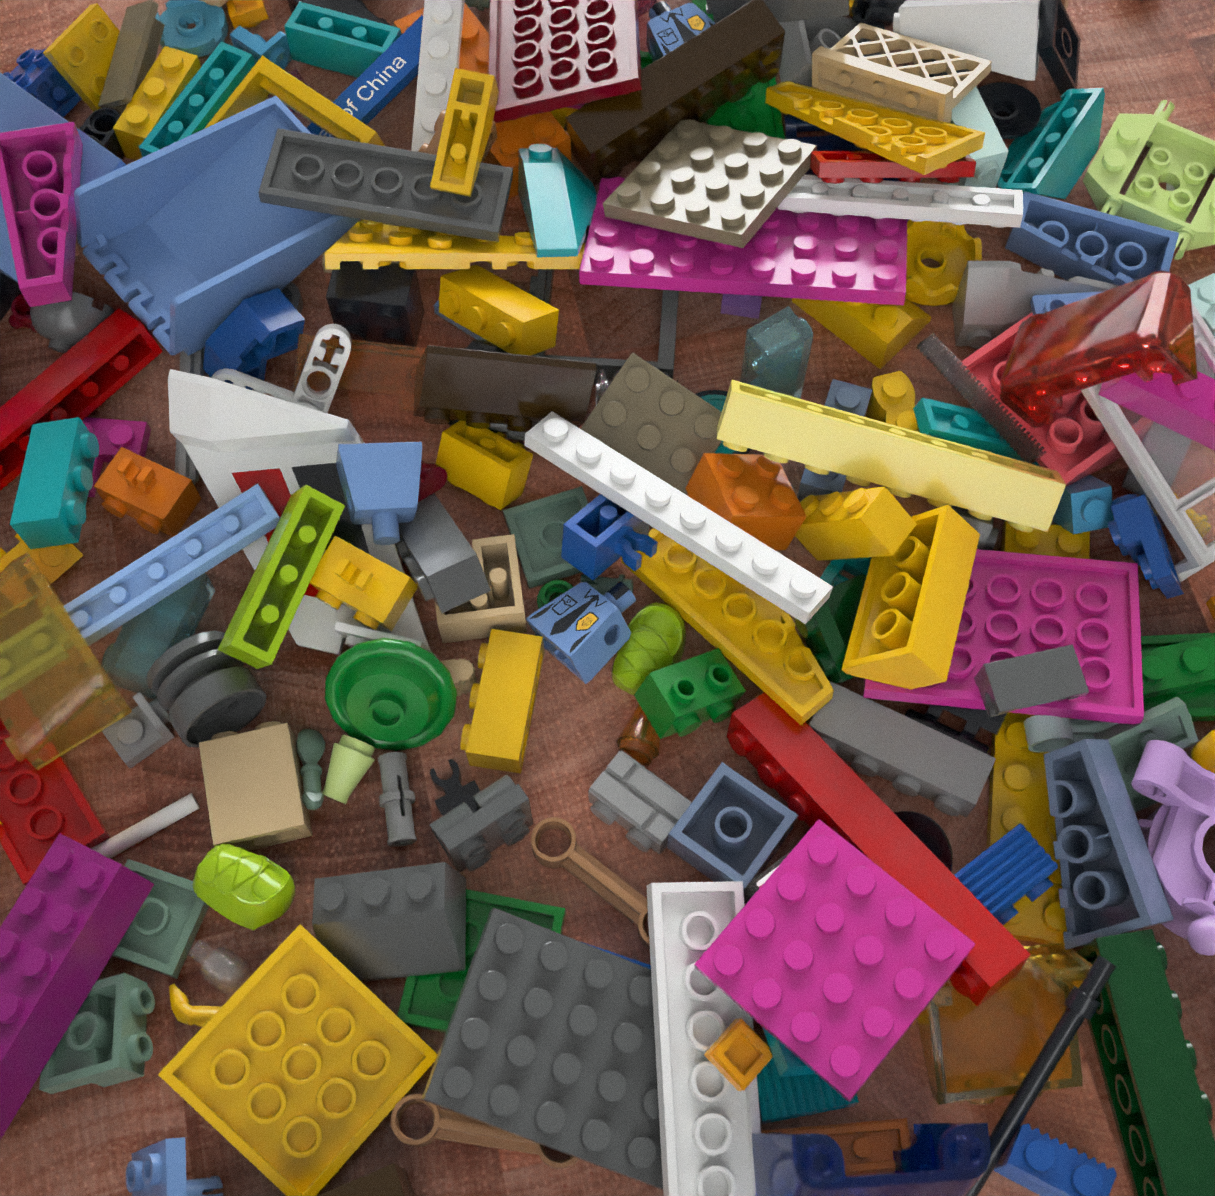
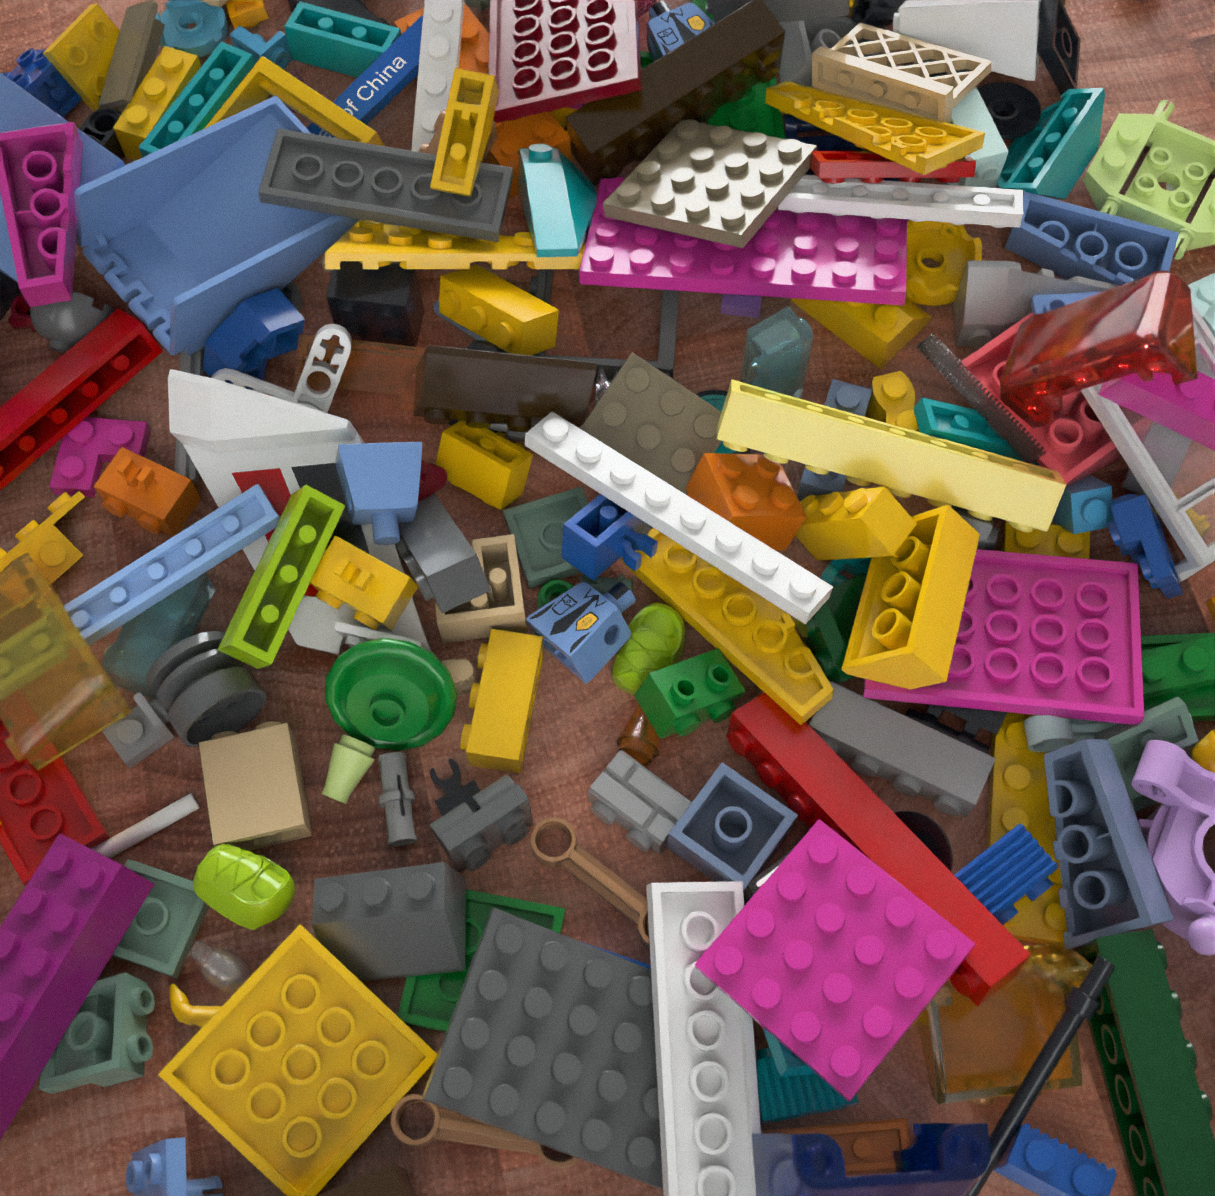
teal brick [10,417,99,549] -> none
sand green piece [296,729,325,810] -> none
light orange tile [704,1018,773,1091] -> none
dark grey hinge [974,644,1089,717] -> none

